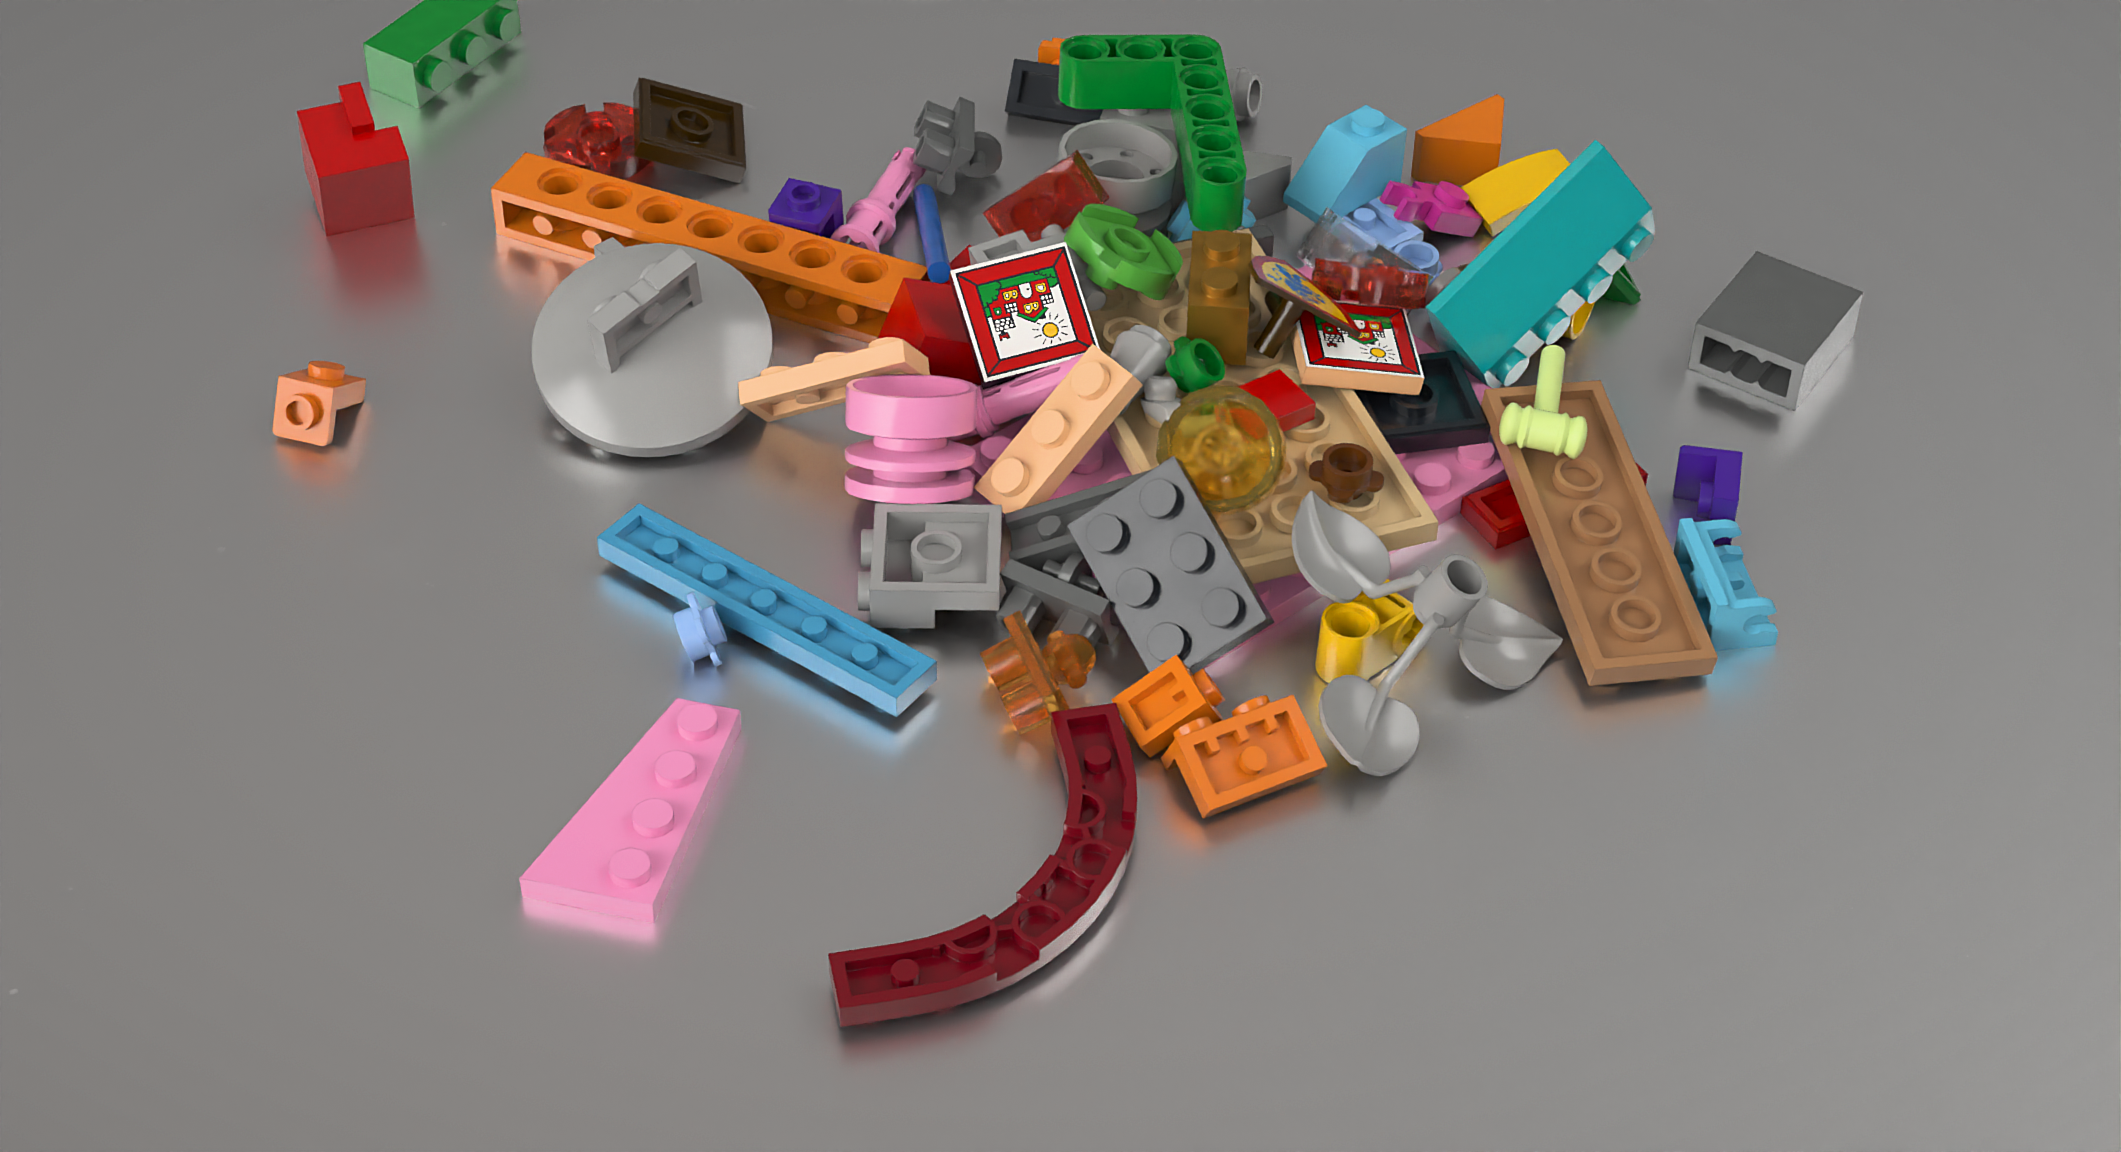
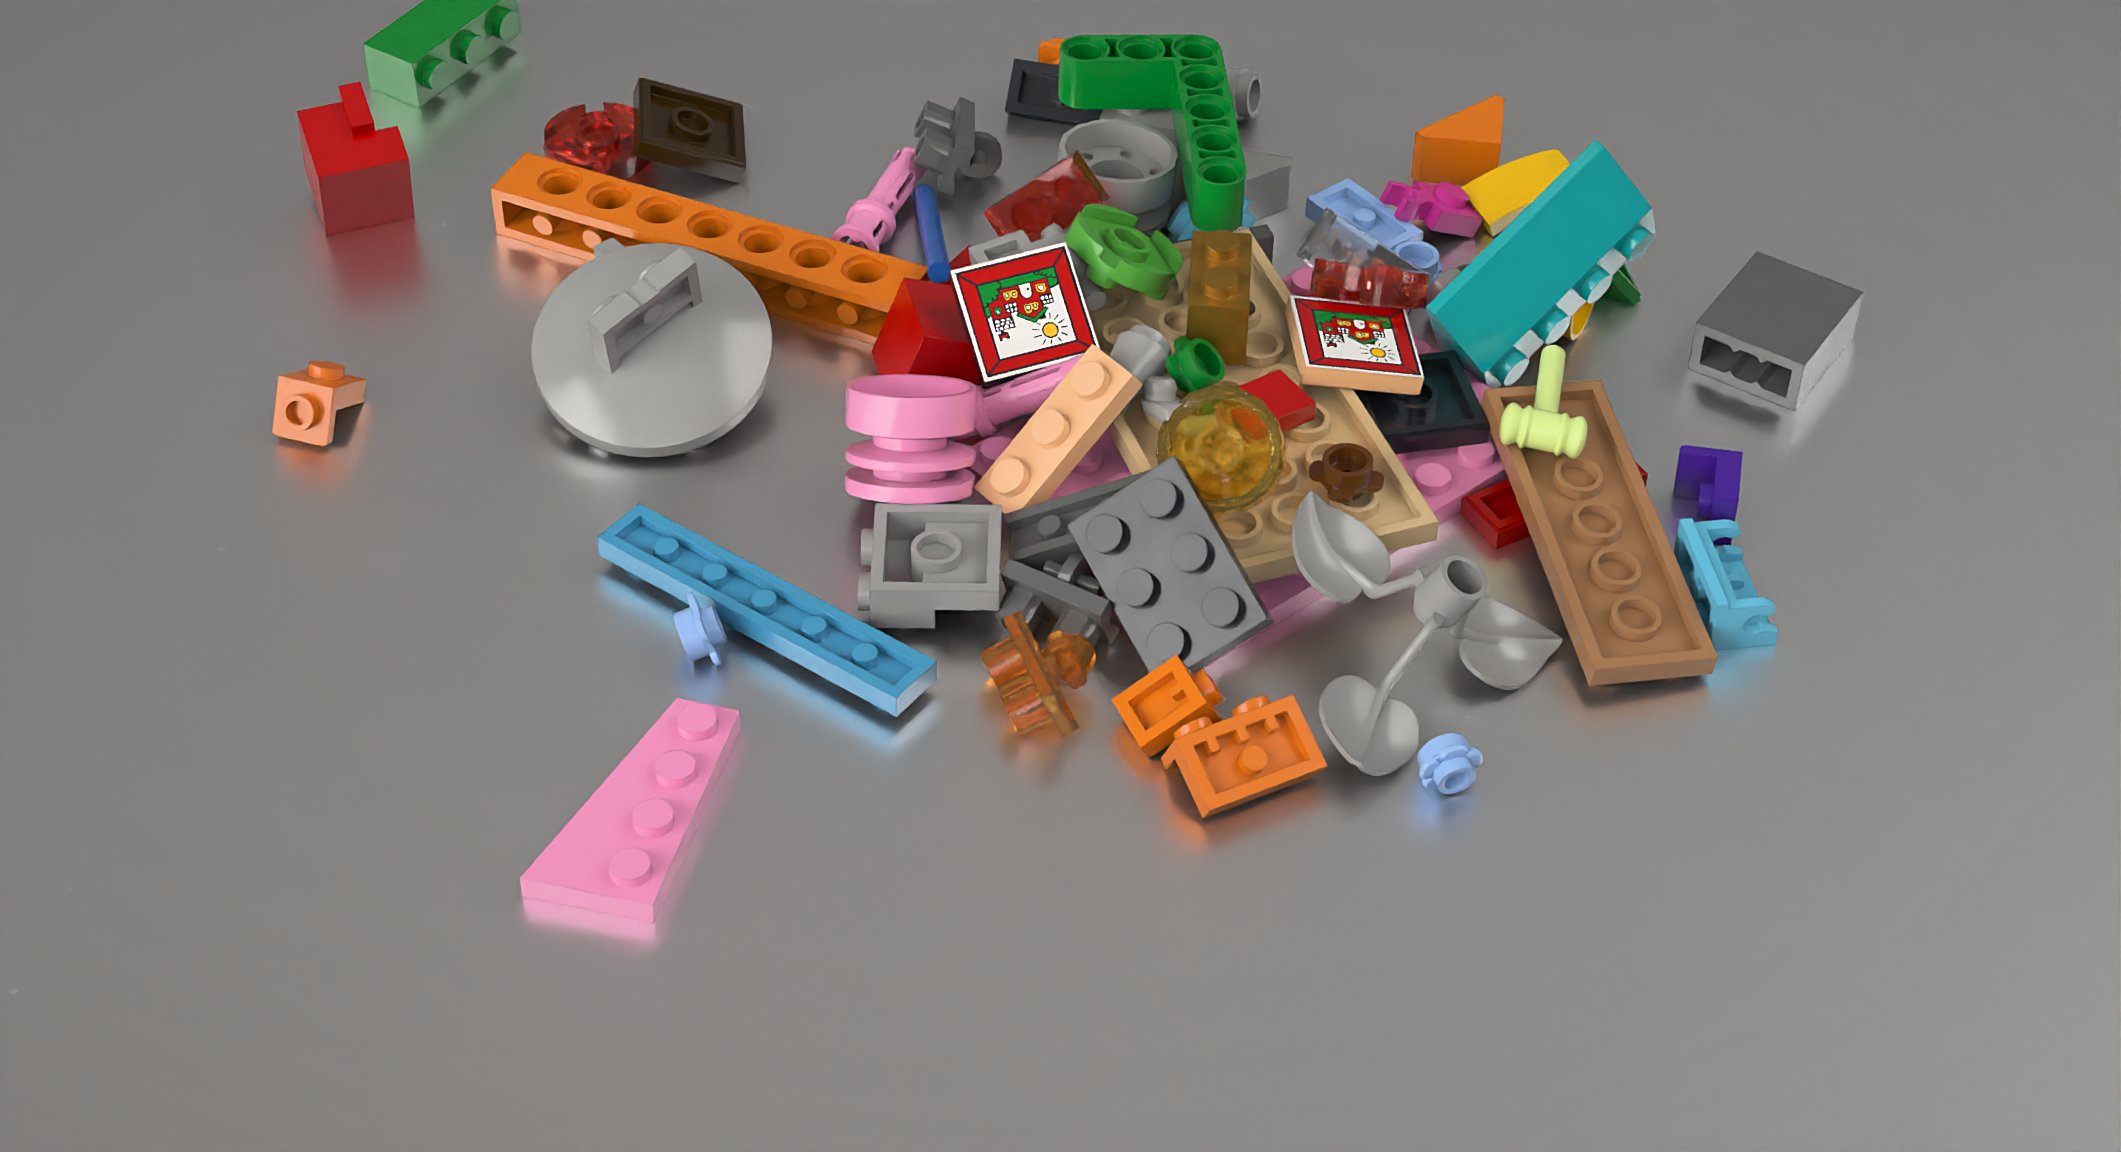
light nougat plate [738,337,930,422] -> none
dark purple bracket [768,178,844,239] -> none
dark red plate [828,703,1137,1027] -> none
shield [1249,256,1361,359] -> none
medium azure slope [1283,105,1407,227] -> none
yellow piece [1315,578,1424,683] -> none
none -> light blue plate [1417,733,1483,794]

